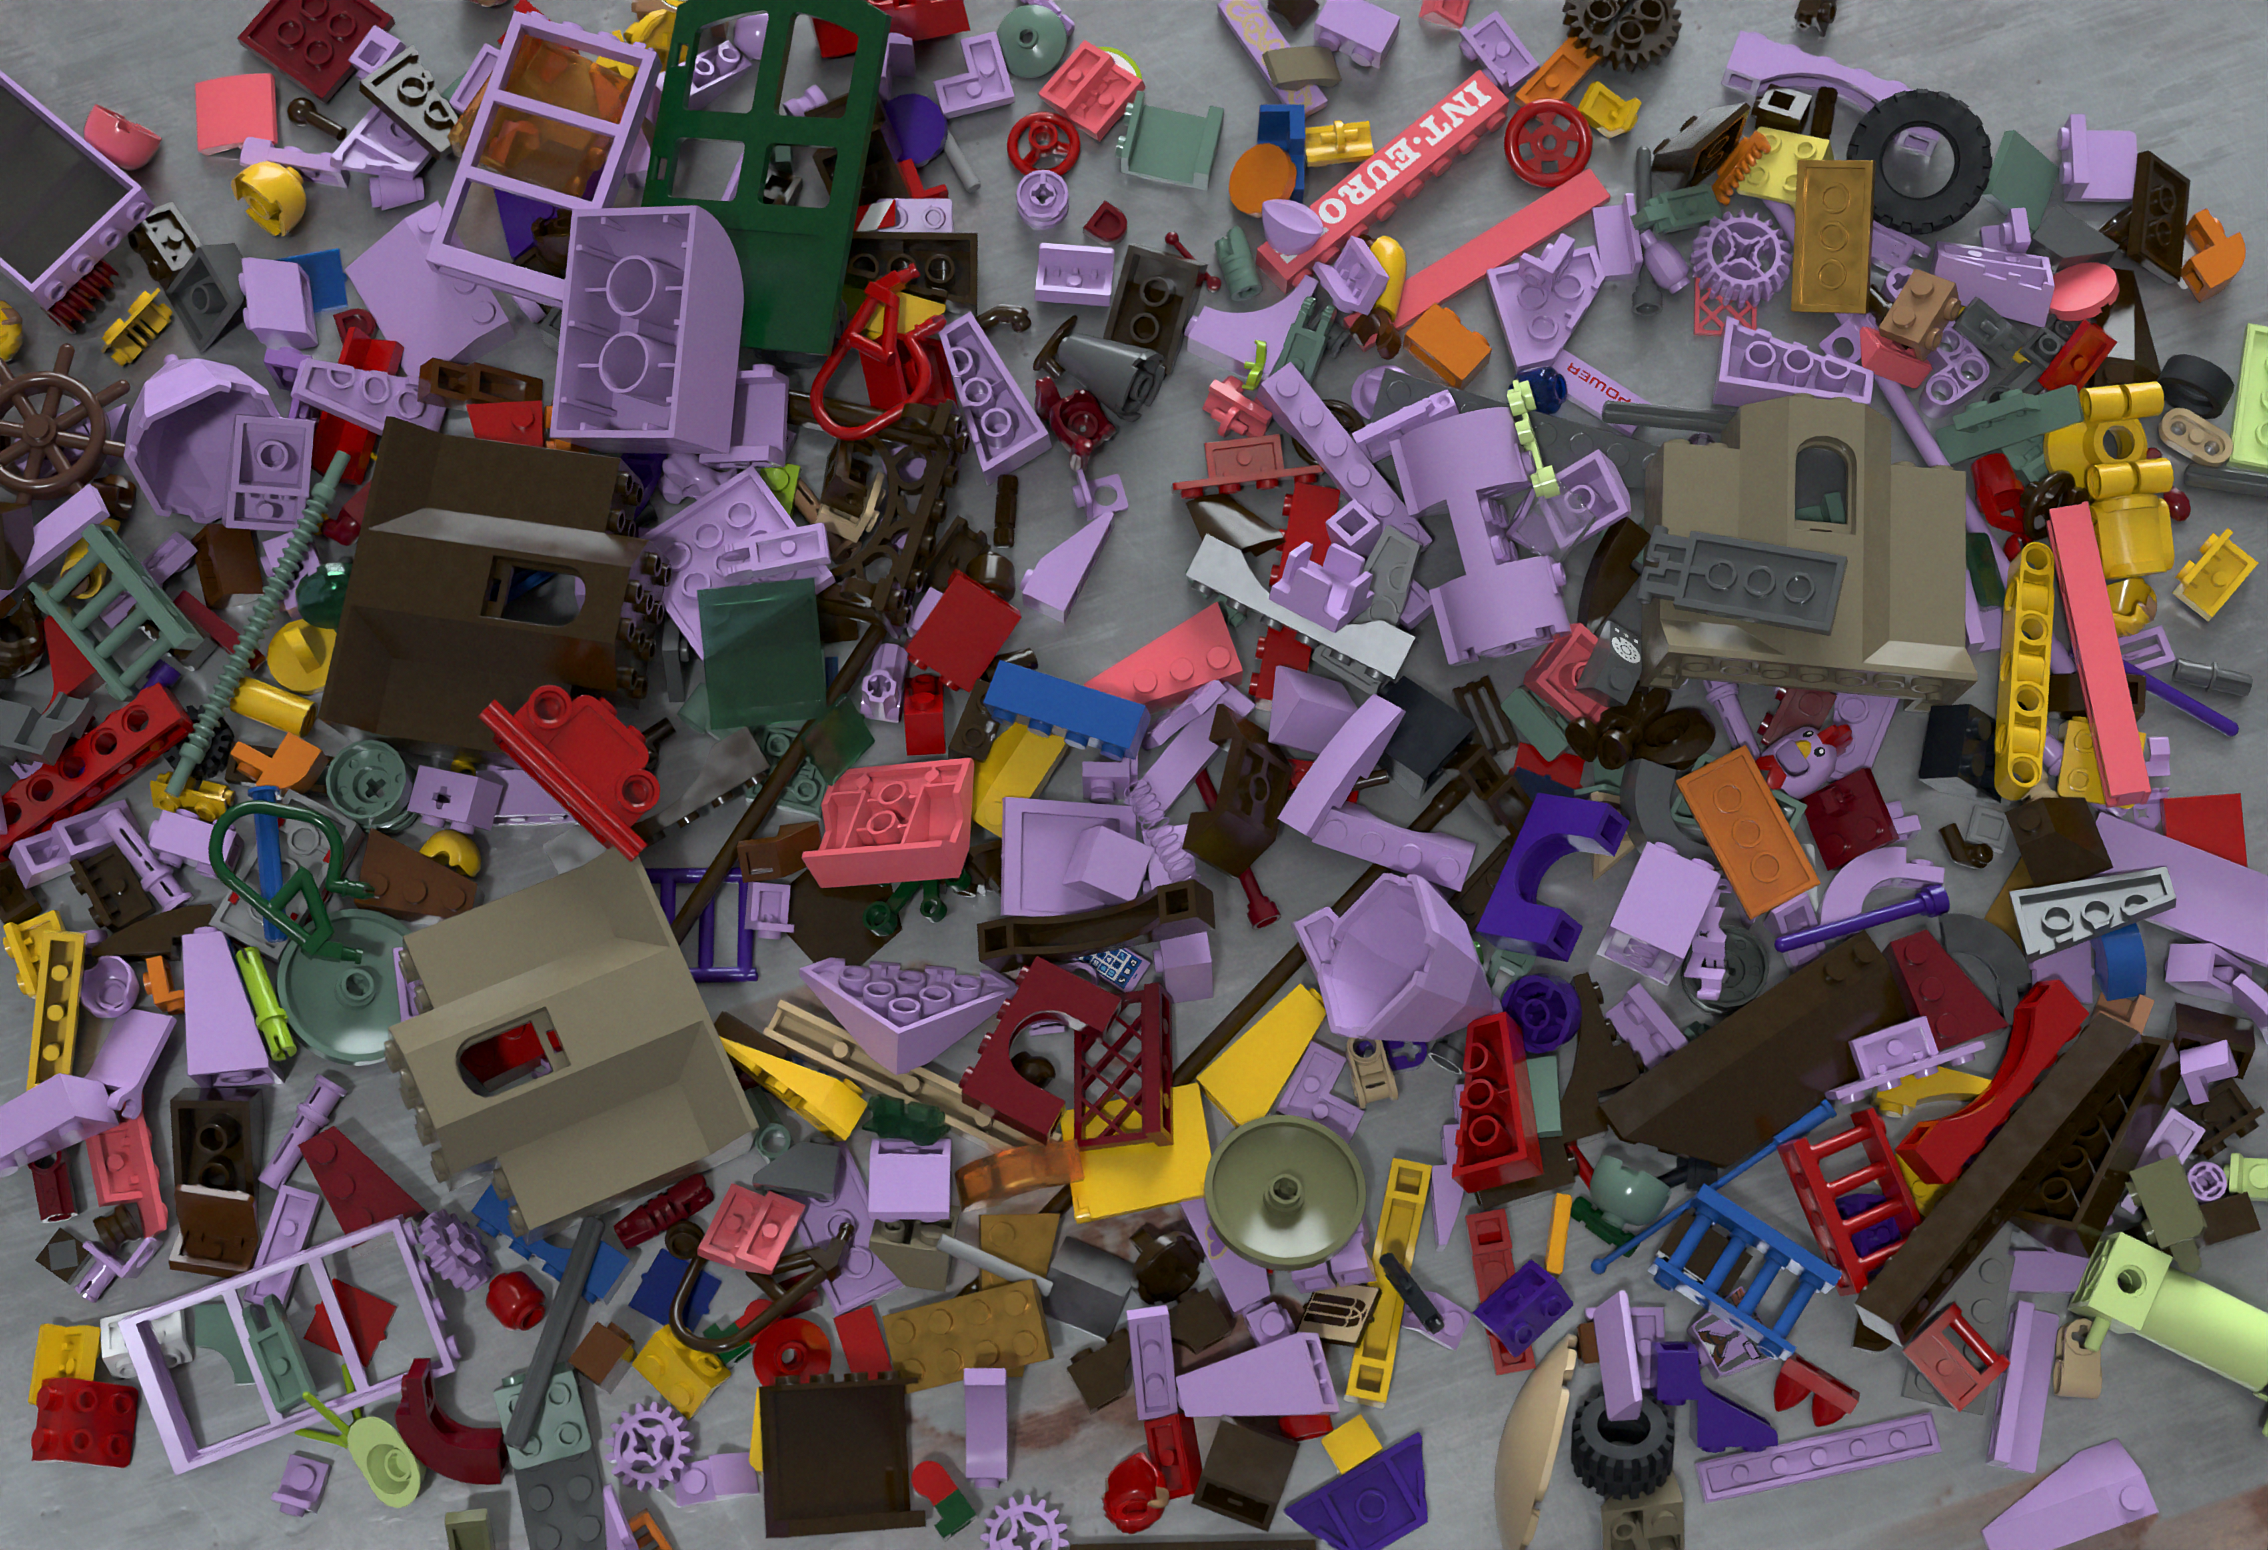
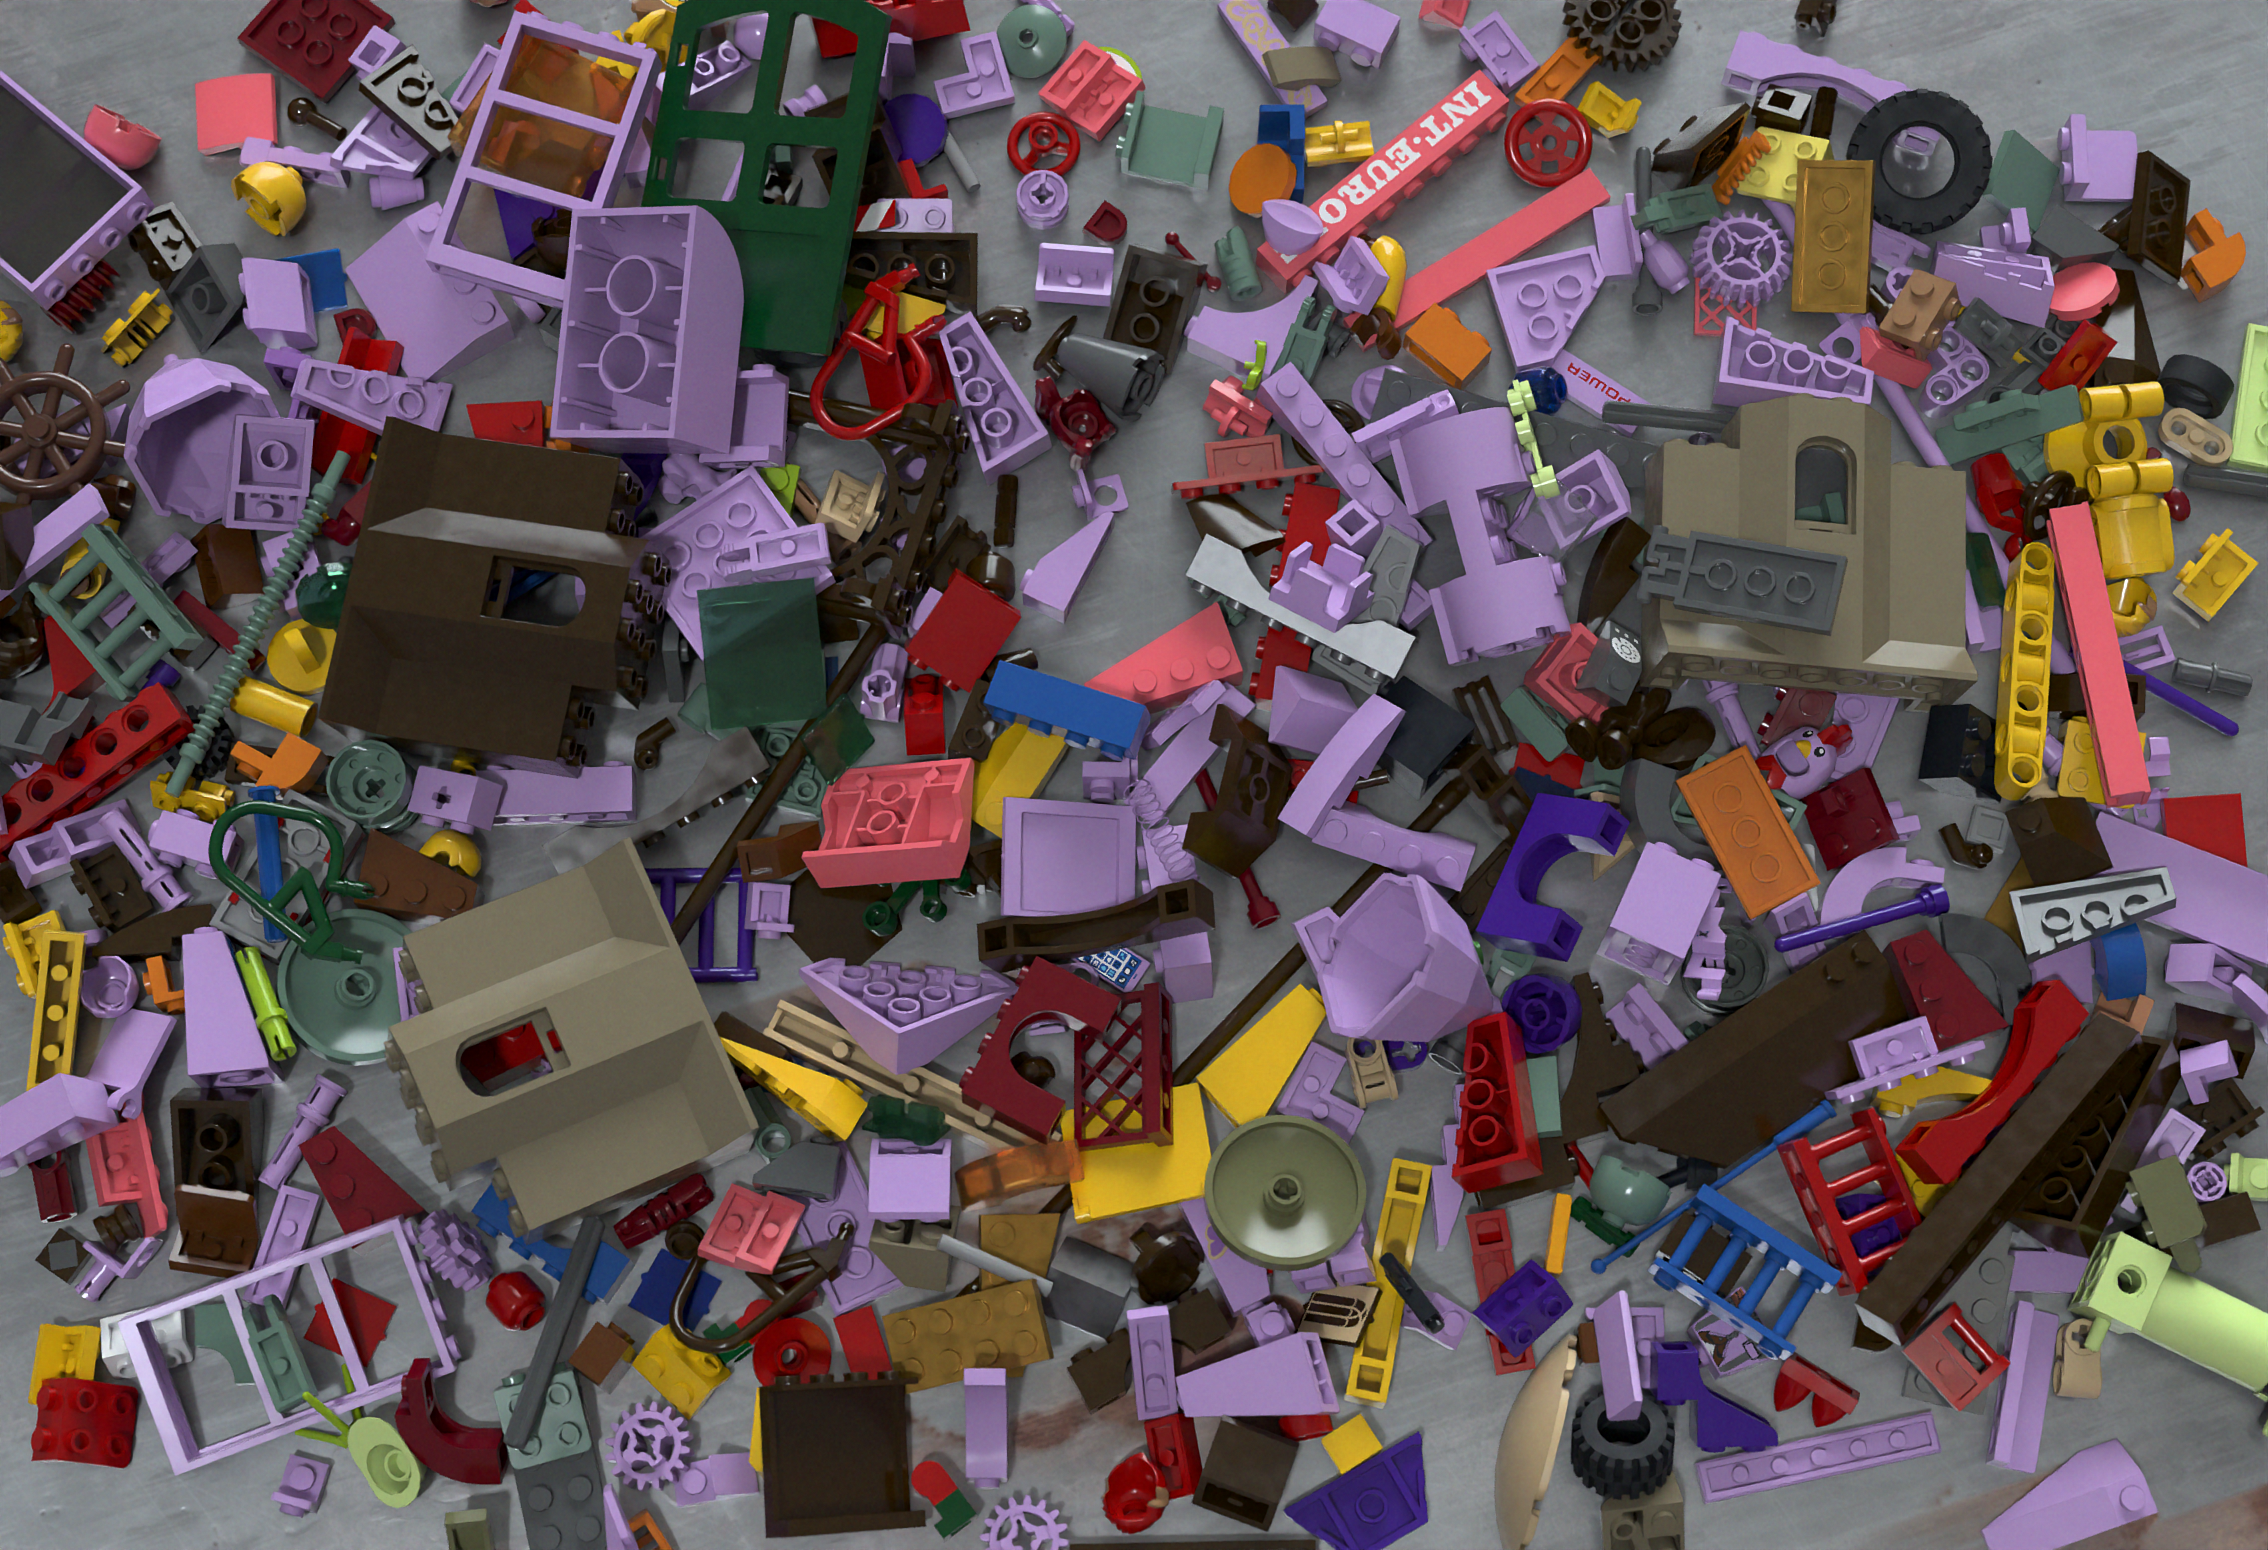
reddish brown slope [417,357,543,411] -> none
red brick [478,685,660,862] -> none
dark brown hinge [820,439,873,518] -> none
lavender head [1062,825,1153,906] -> none
lavender bracket [1518,233,1575,292] -> none

